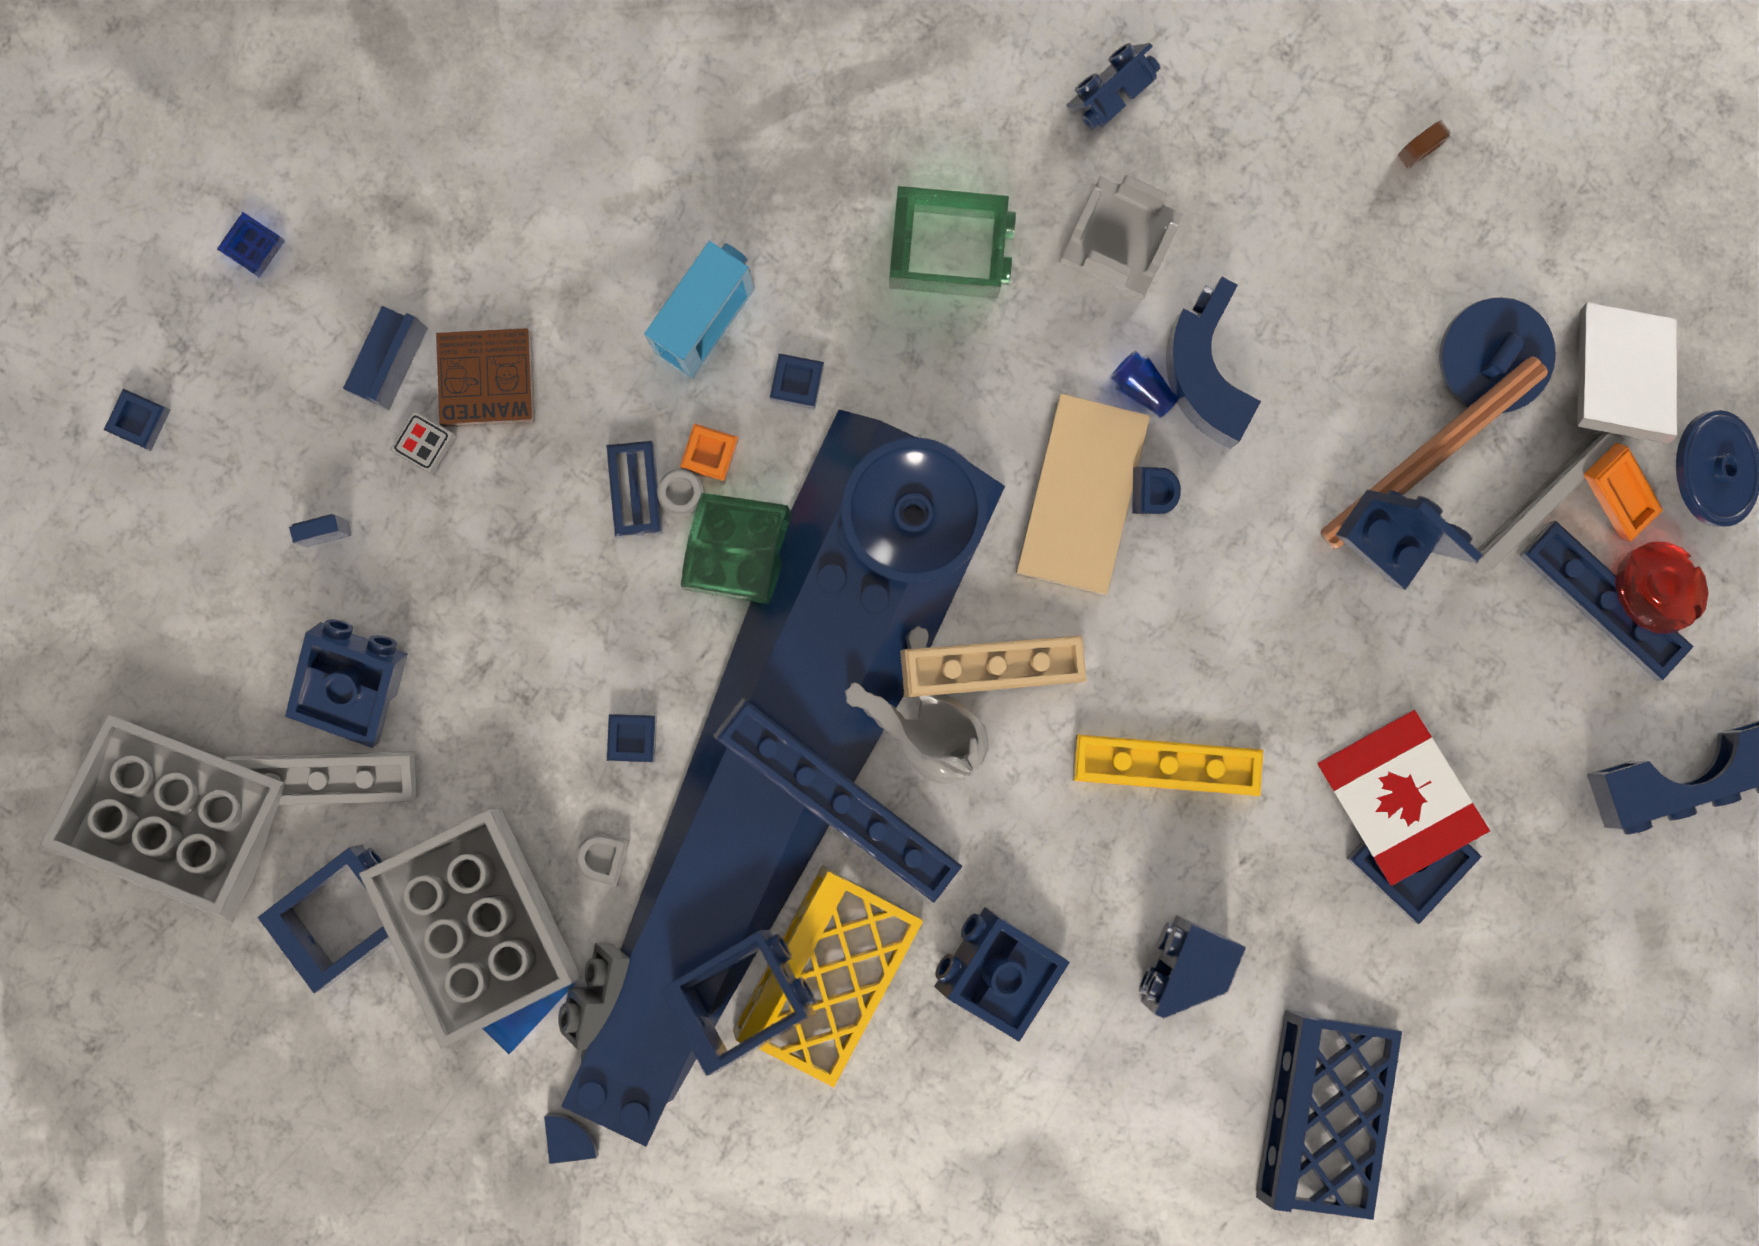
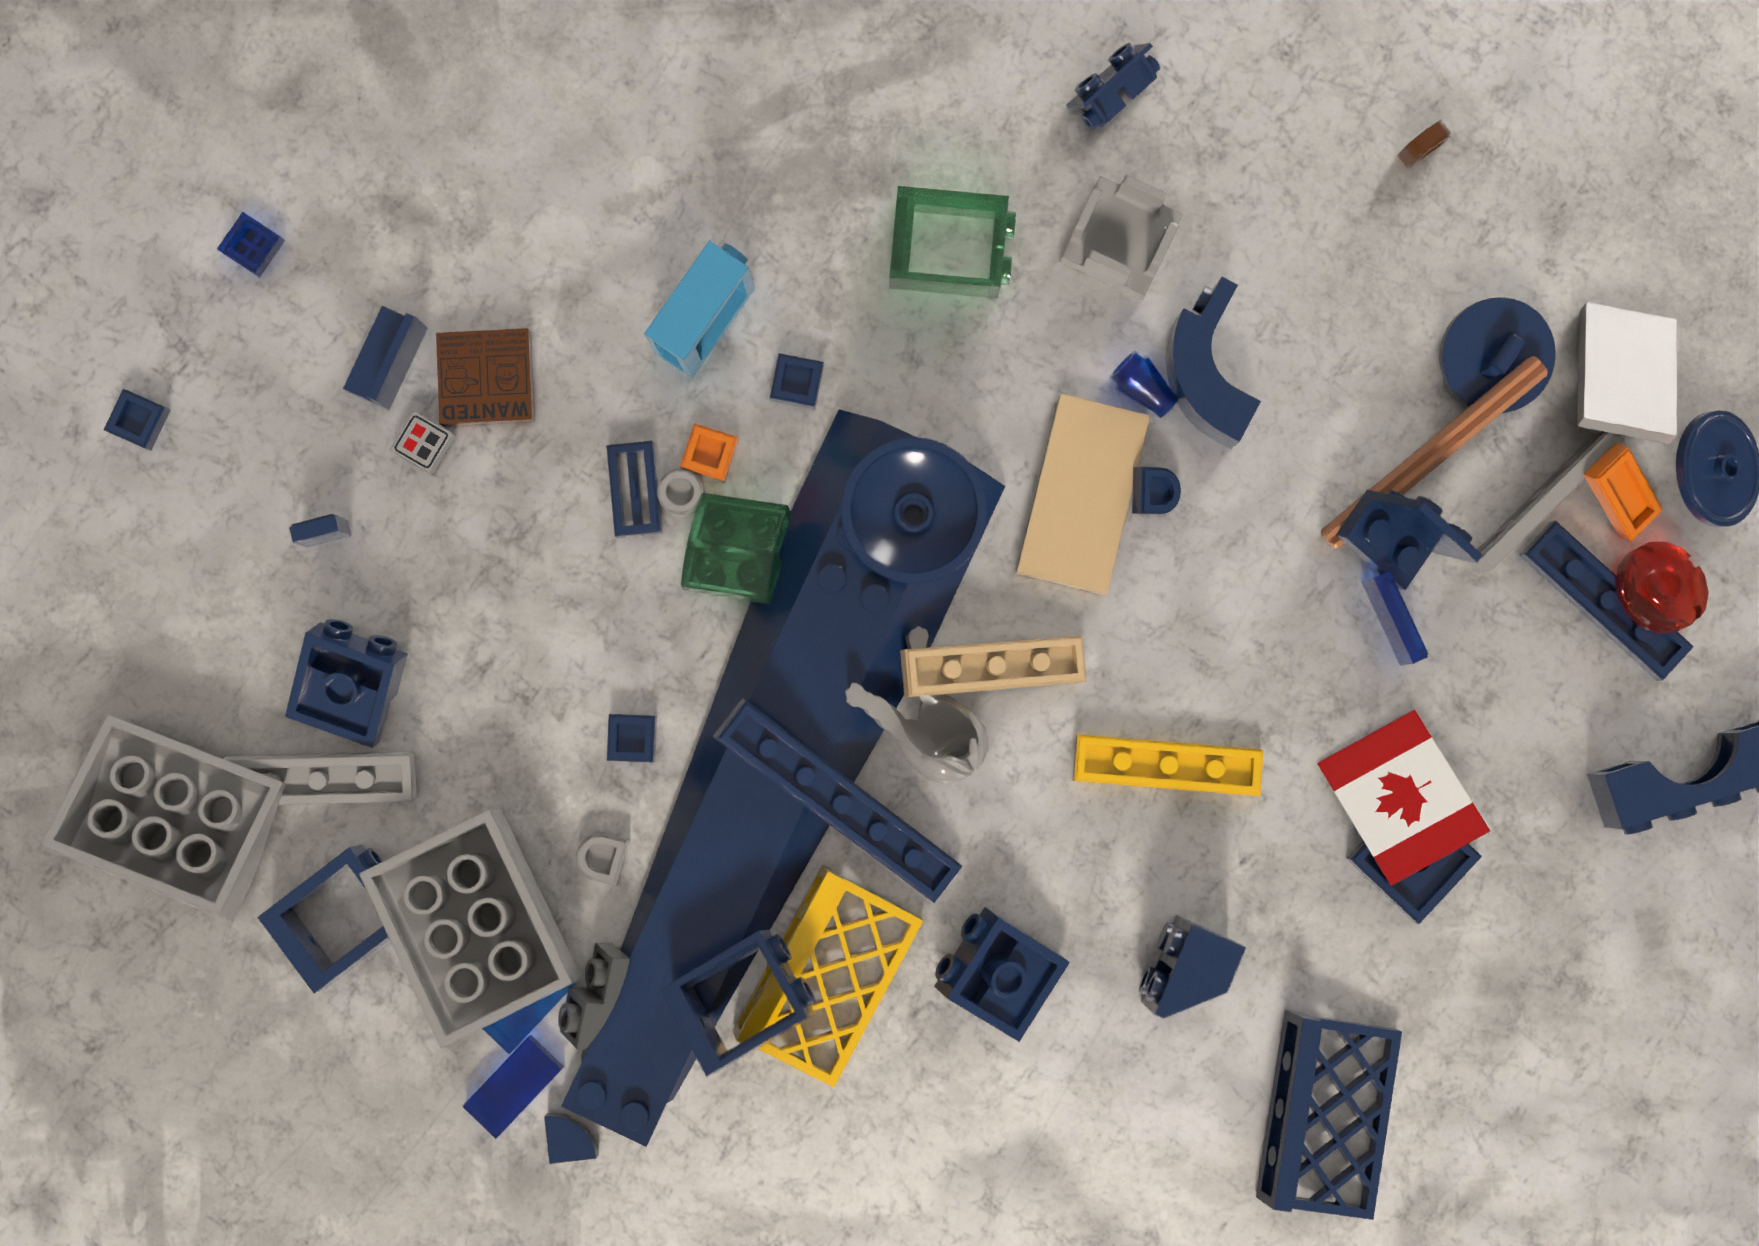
none -> clear blue tile [462,1035,564,1139]
none -> clear blue tile [1361,572,1428,666]

